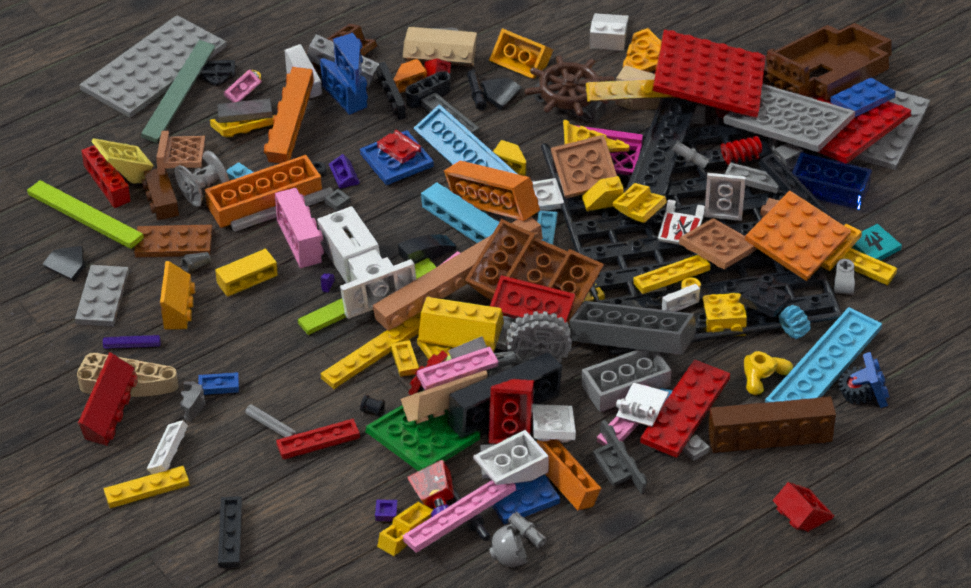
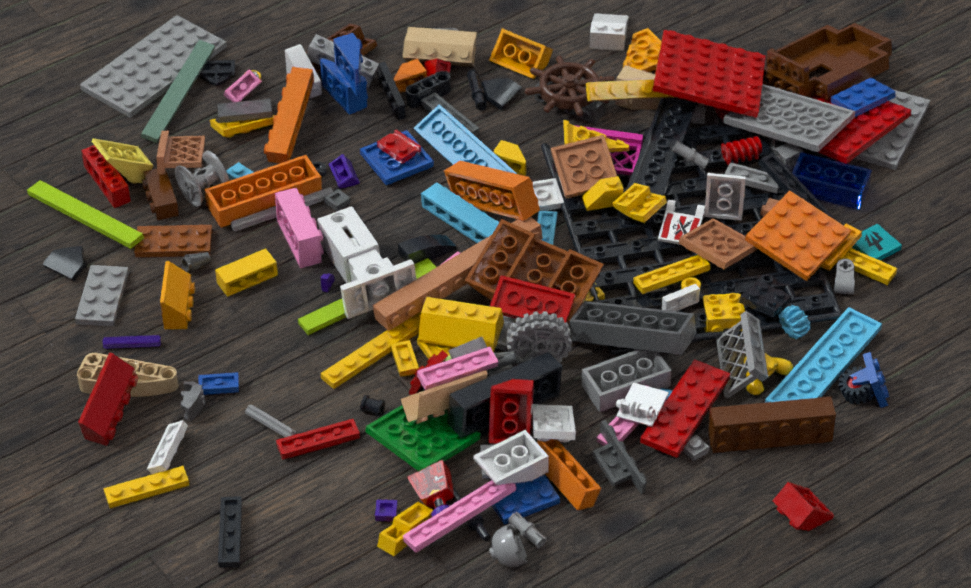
none -> light grey fence [716,311,768,398]

